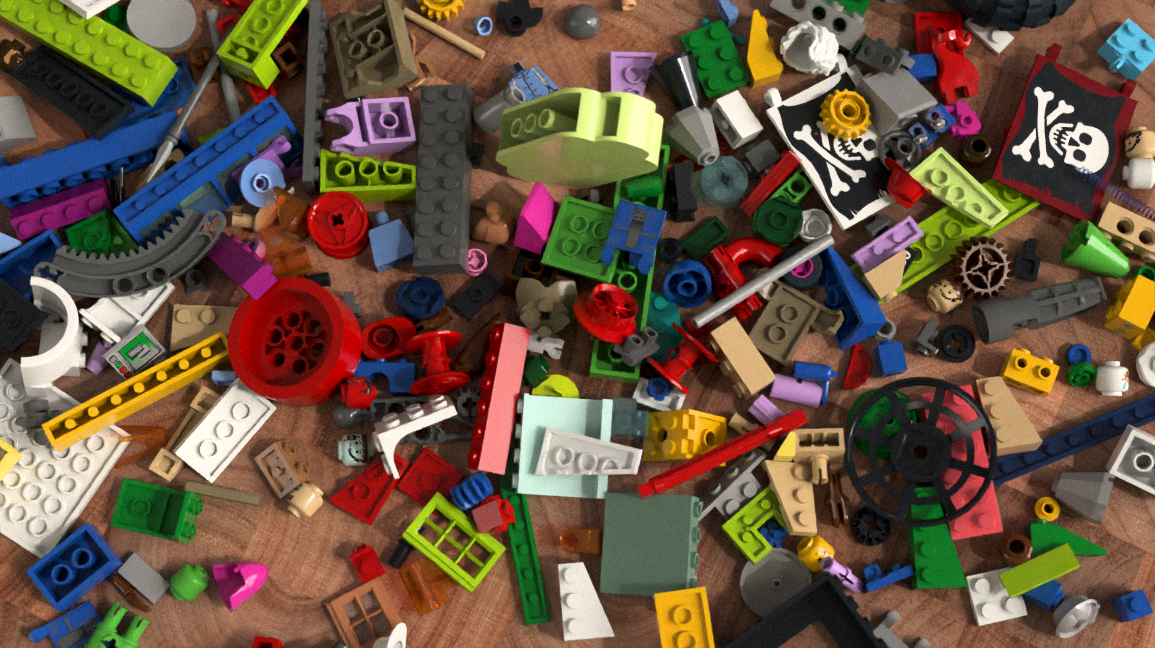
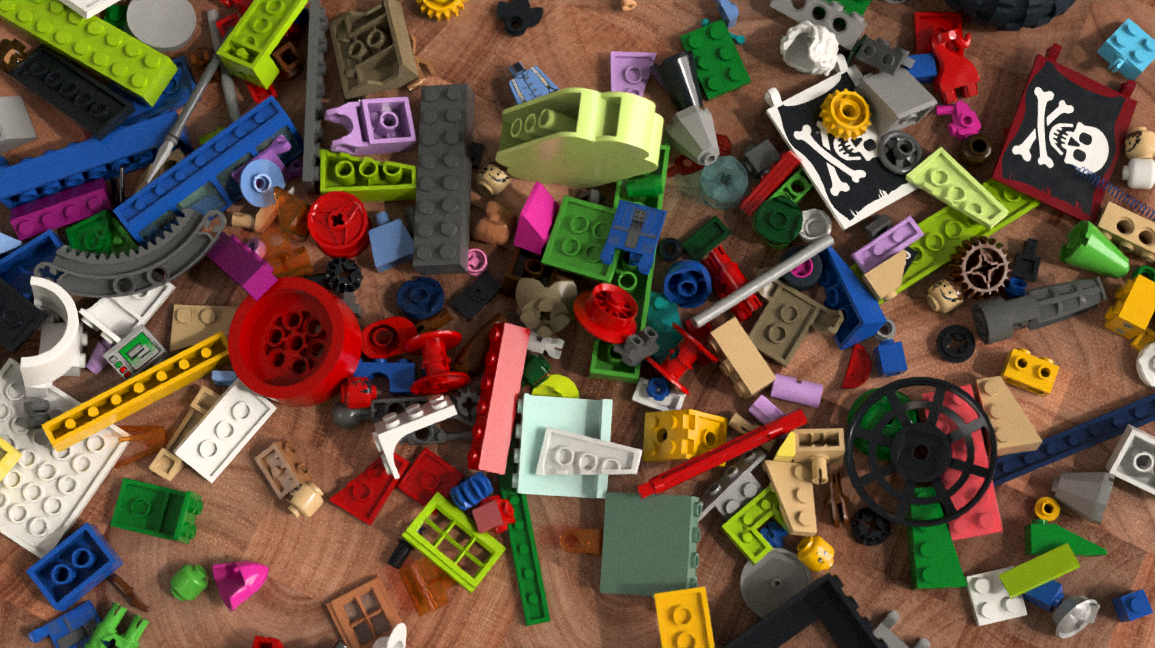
light grey tile [117,552,171,604] -> none
dark grey plate [180,264,212,294] -> none
dark tan tile [184,481,263,507] -> none
light aqua head [337,434,374,466] -> none
red bracket [349,544,386,584] -> none
tan bar [403,7,486,60] -> none
medium blue hinge [472,16,493,36] -> none
light grey plant [473,85,526,134] -> none
white wedge [558,562,615,642] -> none
dark grey hair [564,4,601,39] -> none
clear light blue brick [610,397,649,439] -> none
black brick [667,162,698,223] -> none
white brick [709,90,763,149] -> none
red cylinder [723,237,783,269] -> none
yellow slope [745,9,783,89] -> none
blue piece [791,360,838,406] -> none
lavender pin [820,556,863,594] -> none
blue hinge [862,563,915,594] -> none
red piece [885,158,931,209] -> none
blue piece [908,104,956,149] -> none
dark grey bracket [911,317,939,358] -> none
white plate [963,18,1014,55] -> none
reddish brown head [999,533,1033,568] -> none
blue tile [1065,344,1092,366] -> none
green plate [1066,361,1097,387] -> none
white head [1096,361,1129,396] -> none
none -> black gear [325,256,363,294]
none -> tan head [476,161,511,197]
none -> blue plate [1004,277,1027,299]

